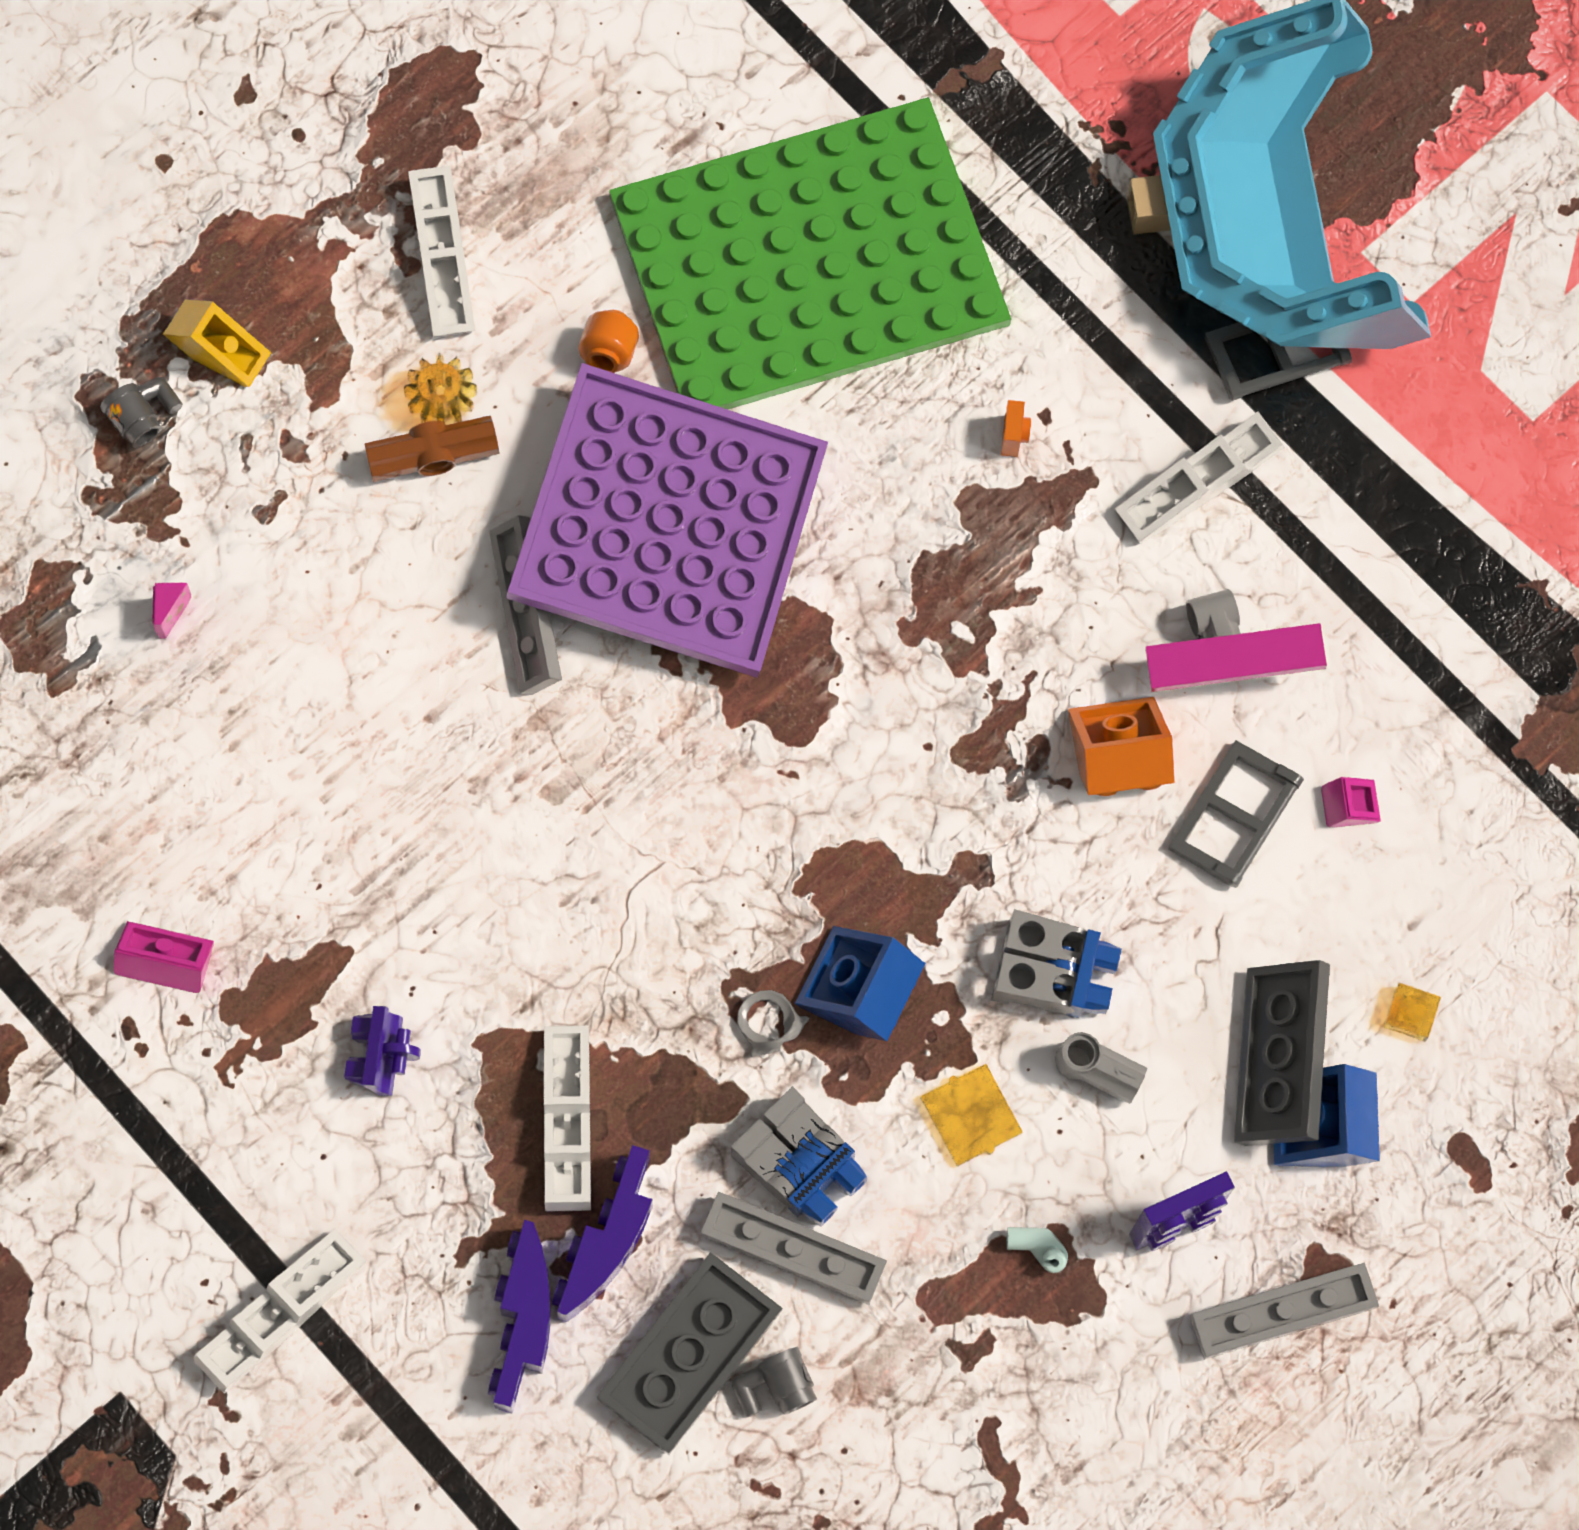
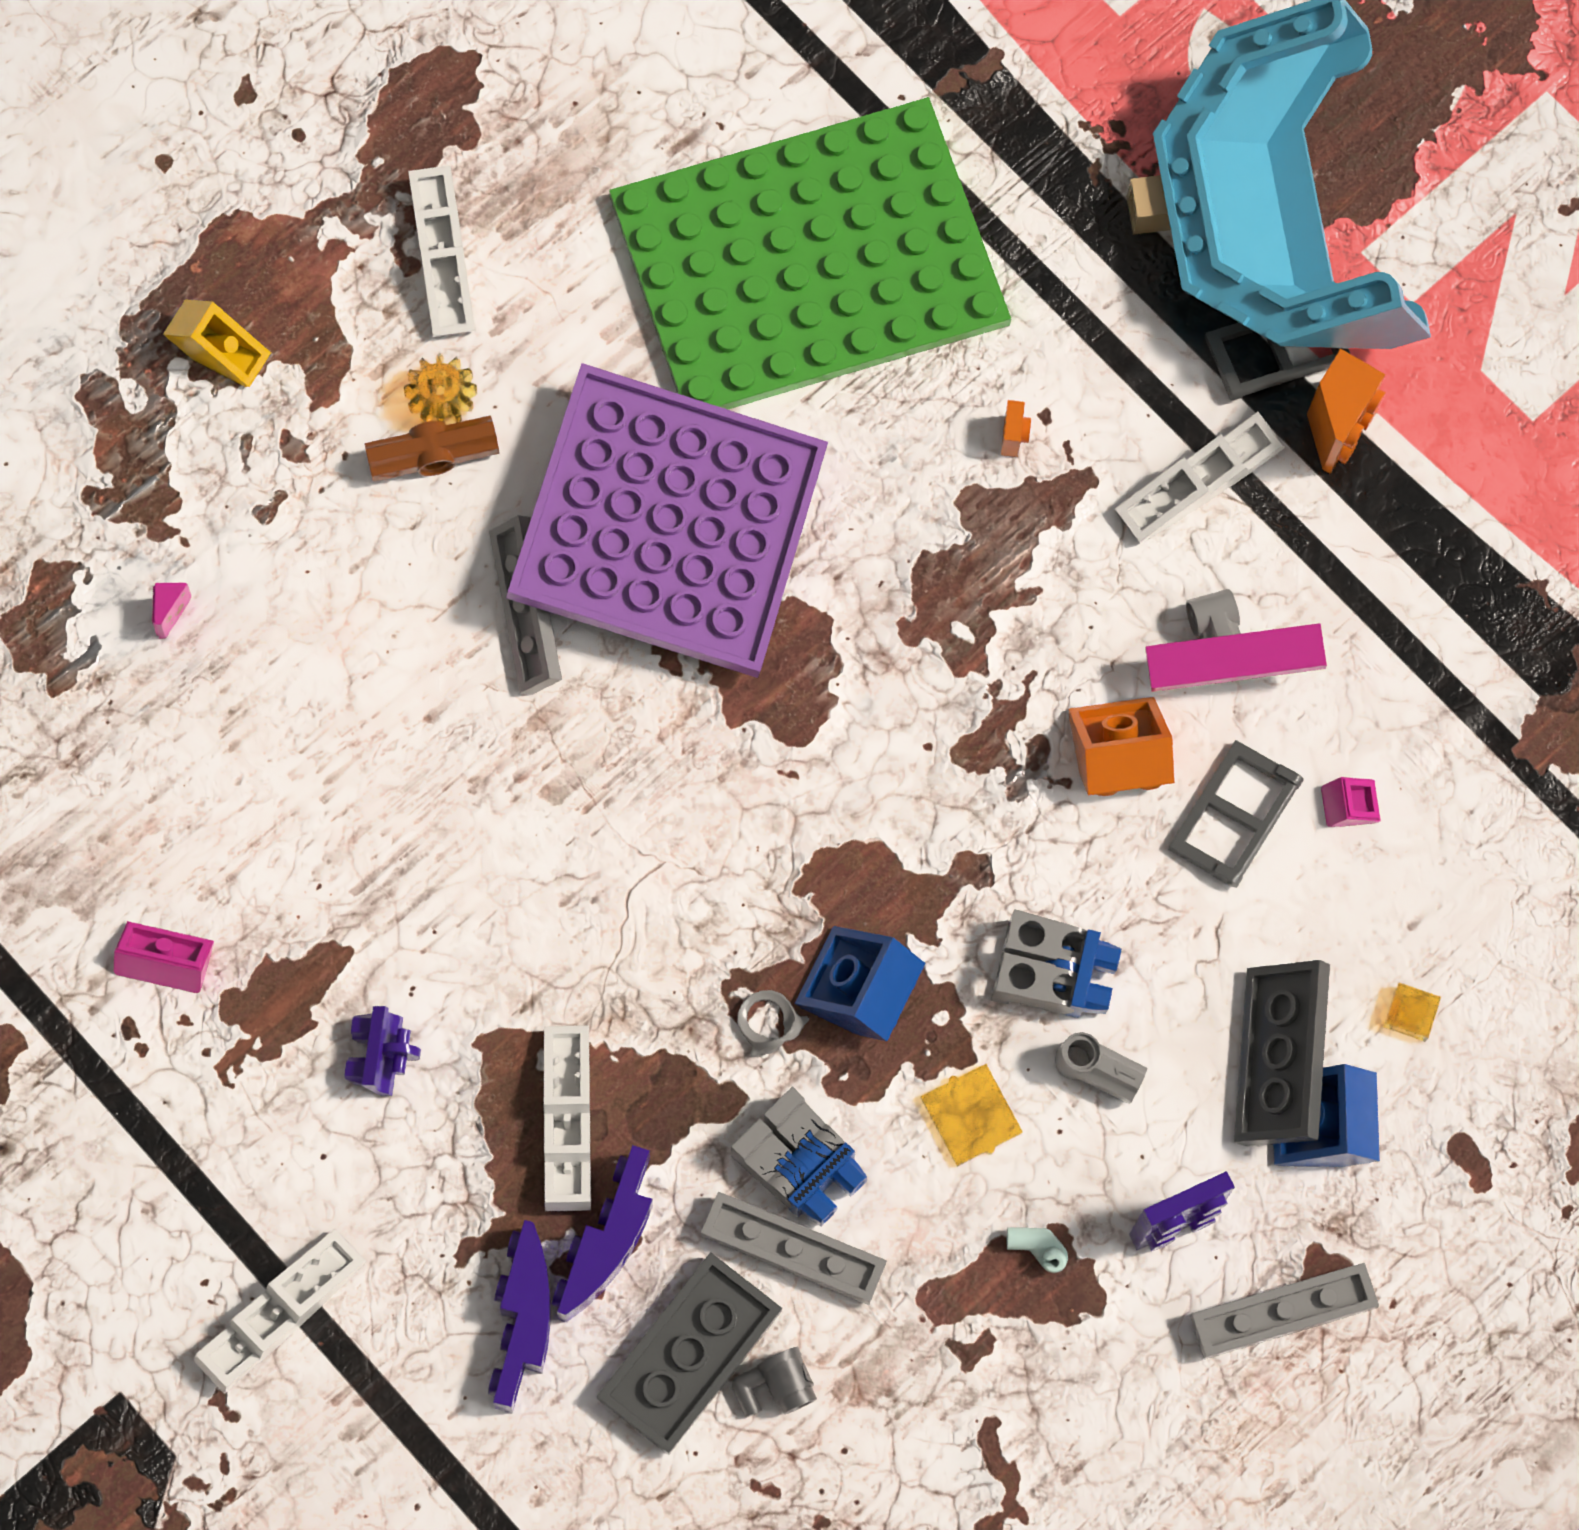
flat silver piece [100,377,183,448] -> none
orange head [578,309,639,373] -> none
none -> orange slope [1307,349,1386,474]

